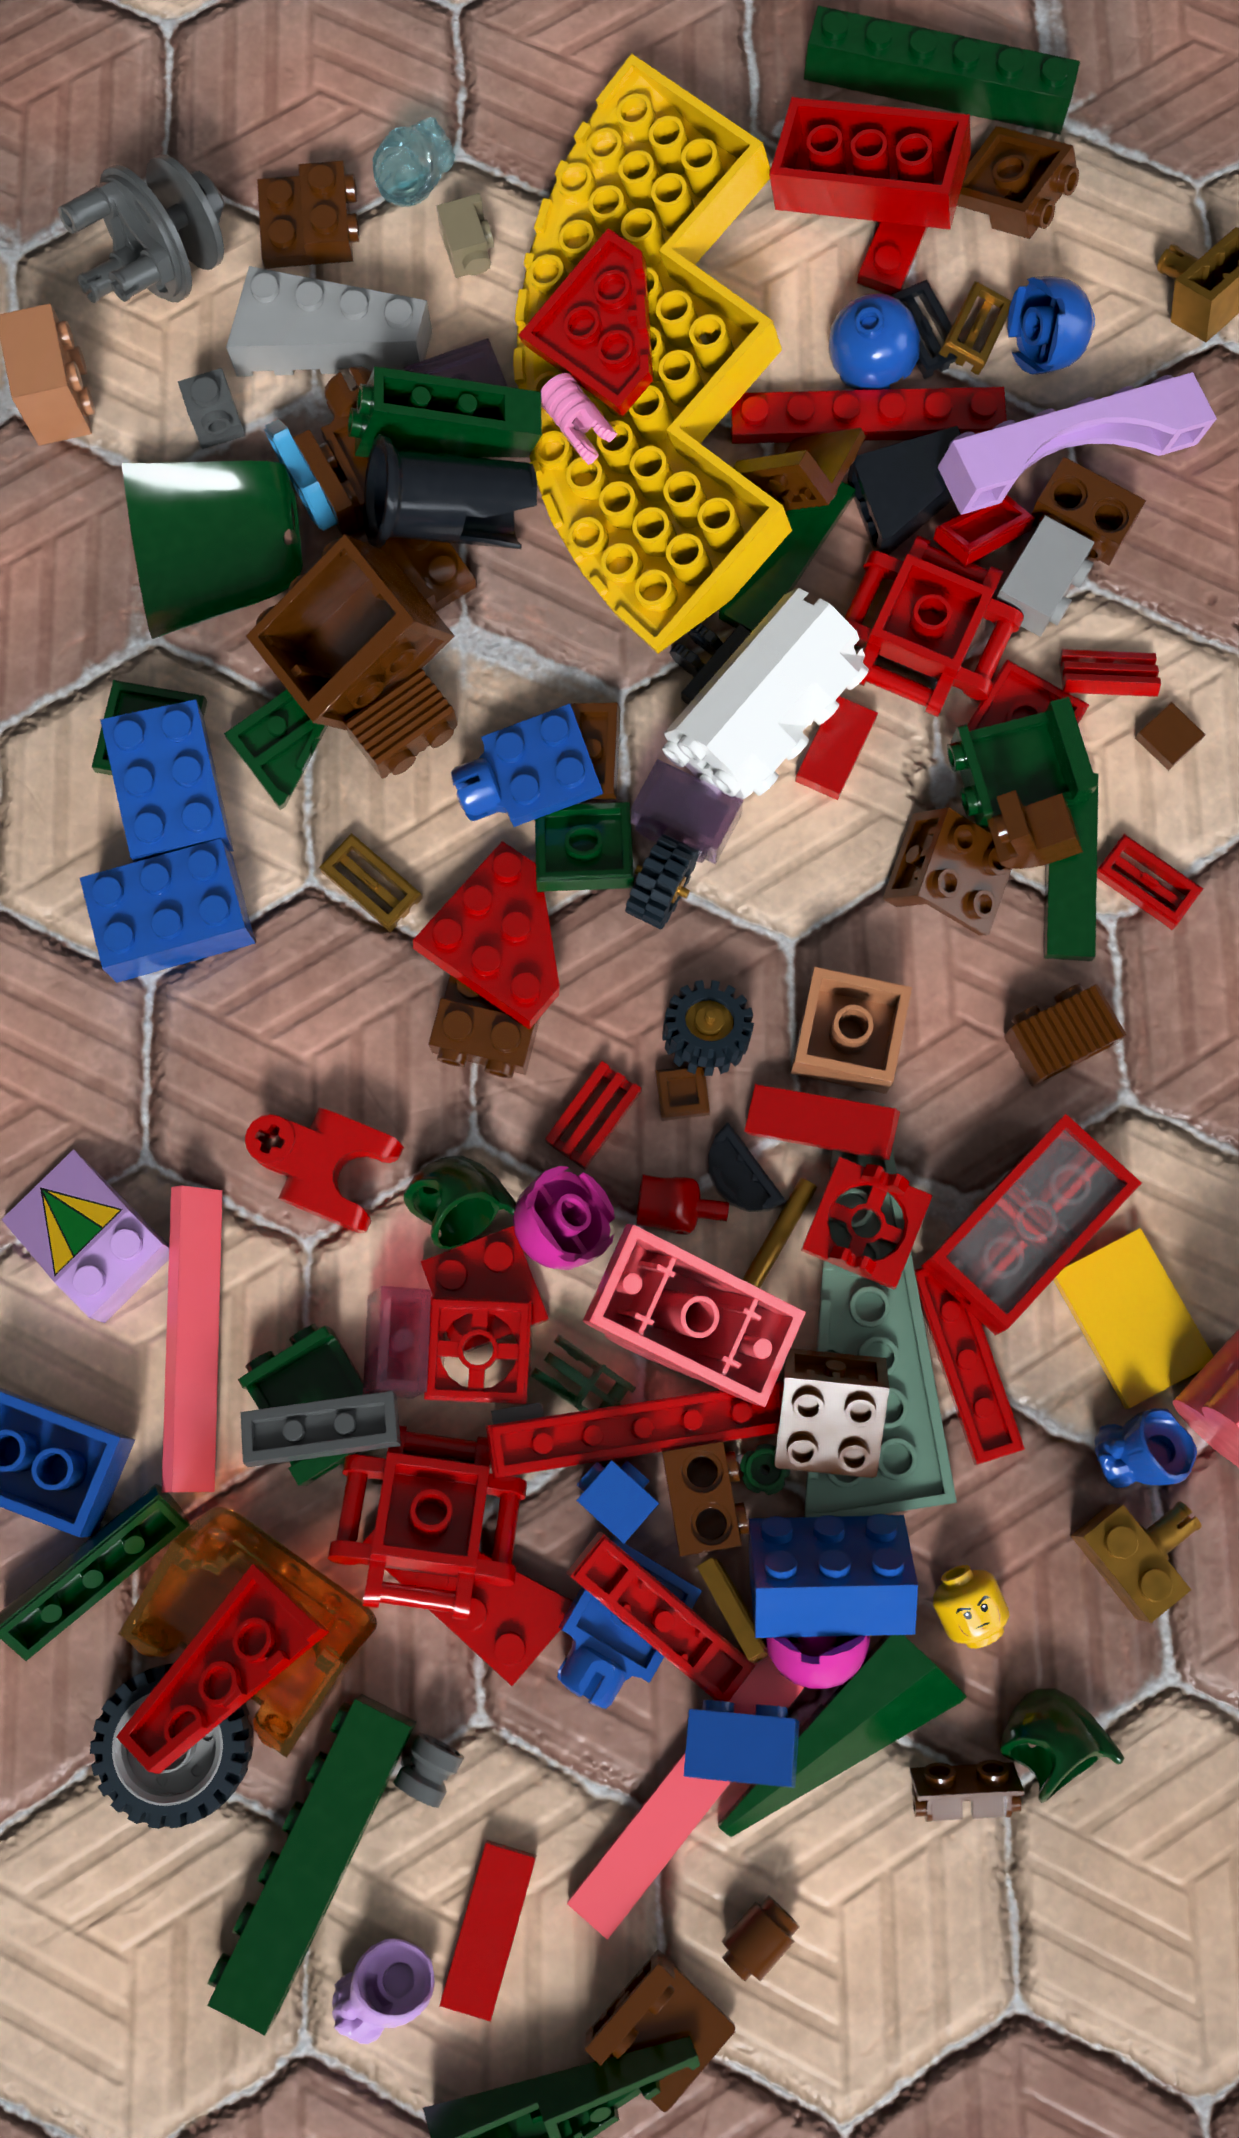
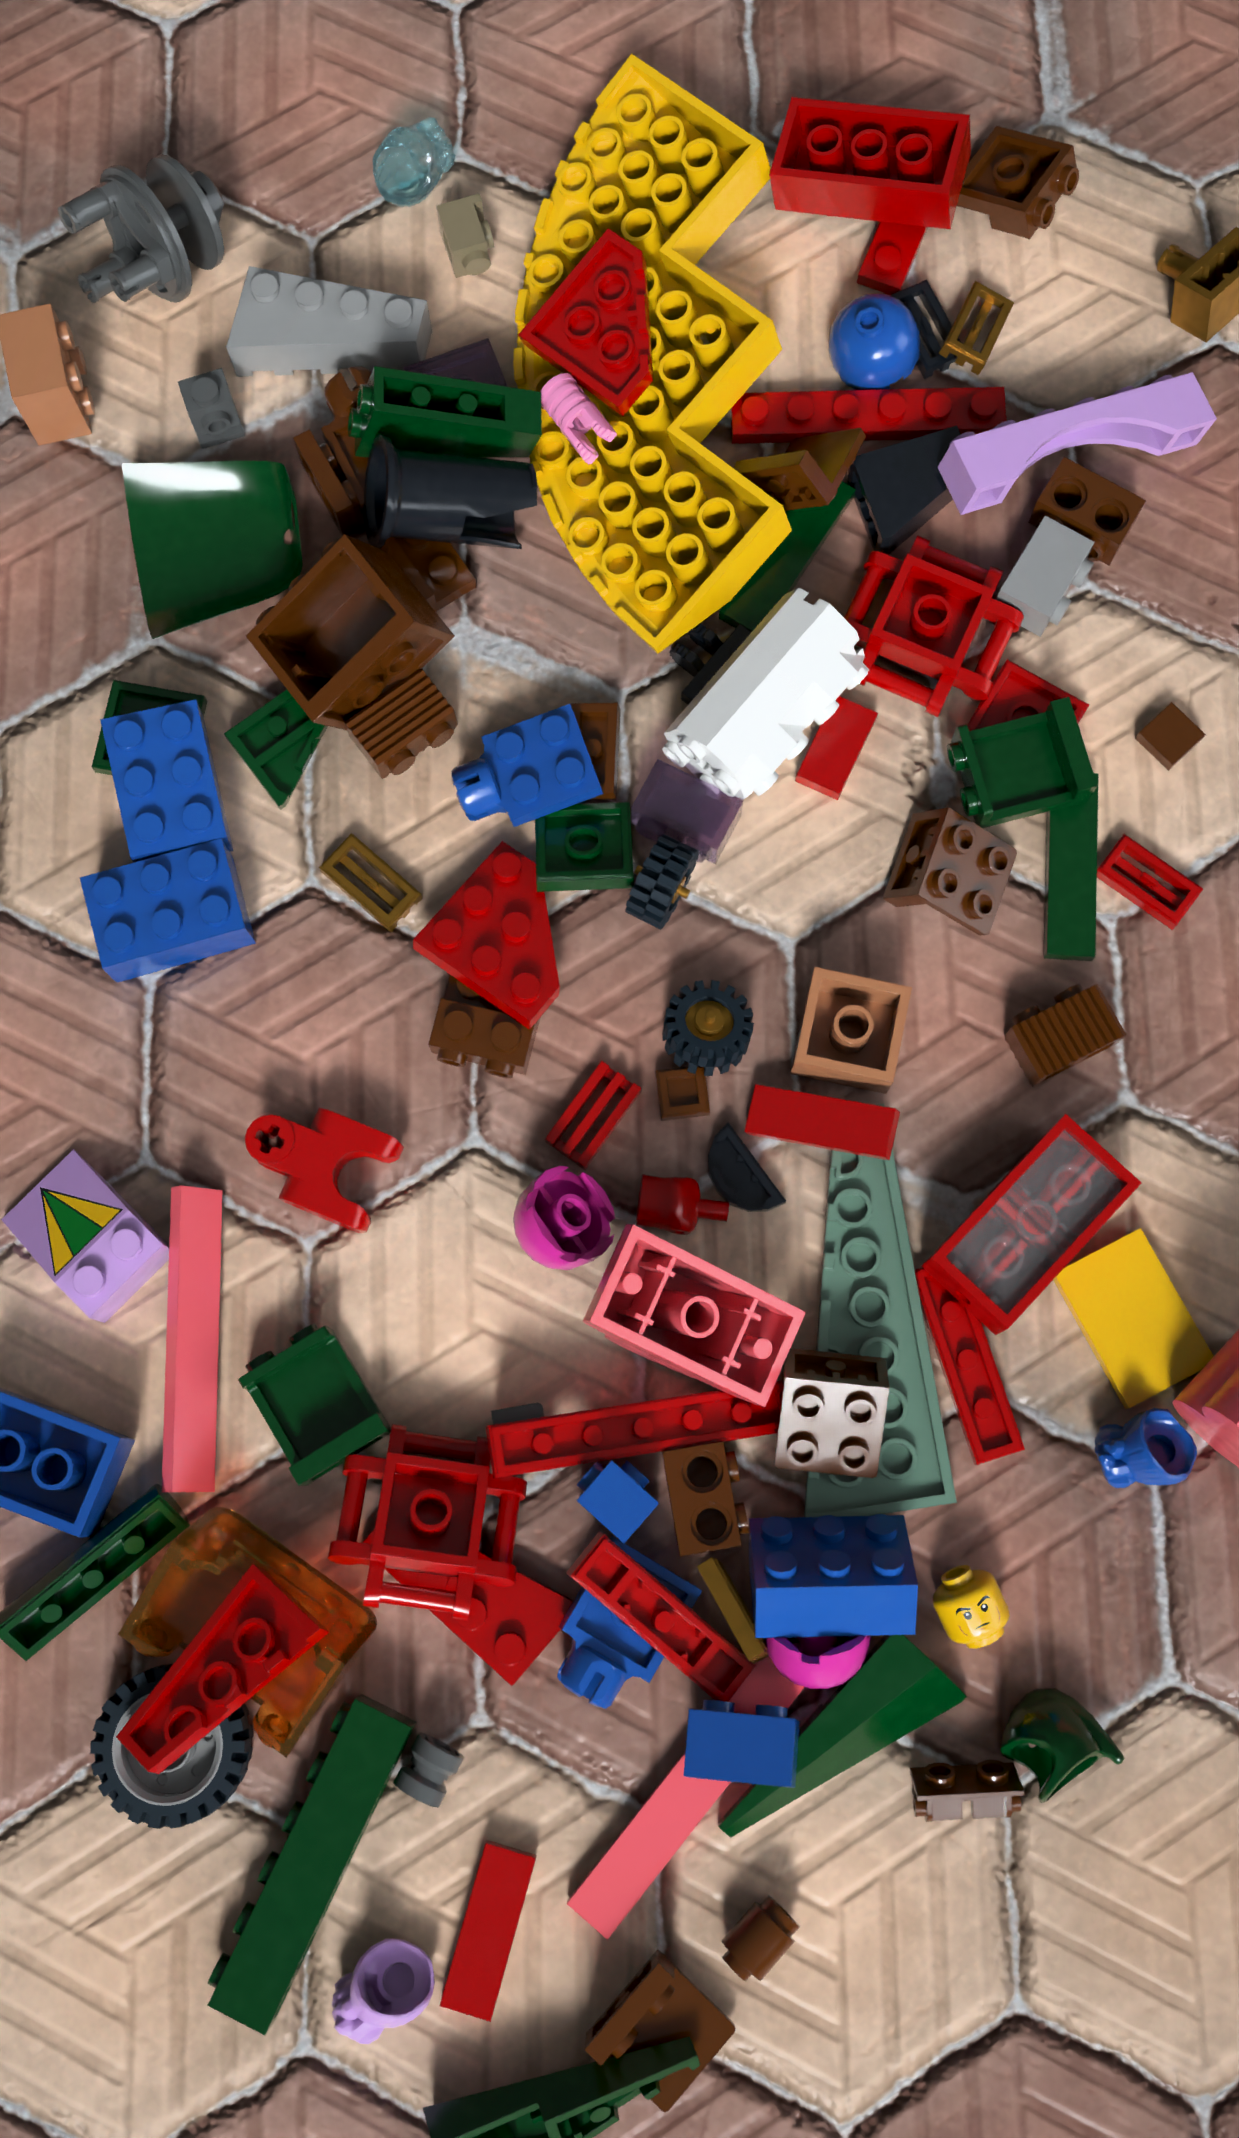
dark grey hinge [240,1391,401,1467] -> none
reddish brown plate [257,161,360,269] -> none
dark azure tile [264,419,338,531] -> none
clear pink brick [363,1286,431,1399] -> none
dark green piece [403,1156,517,1249] -> none
red plate [420,1226,549,1353] -> none
red piece [424,1297,533,1405] -> none
arm [530,1334,636,1411] -> none
dark green plate [740,1444,790,1495] -> none
pearl gold bar [742,1178,818,1289] -> none
red piece [801,1157,933,1290] -> none
dark green brick [804,6,1080,134] -> none
red tile [933,495,1035,566] -> none
reddish brown brick [987,790,1083,869] -> none
blue cylinder [1007,276,1095,375] -> none
red tile [1059,649,1161,697] -> none
pearl gold brick [1071,1501,1202,1623] -> none

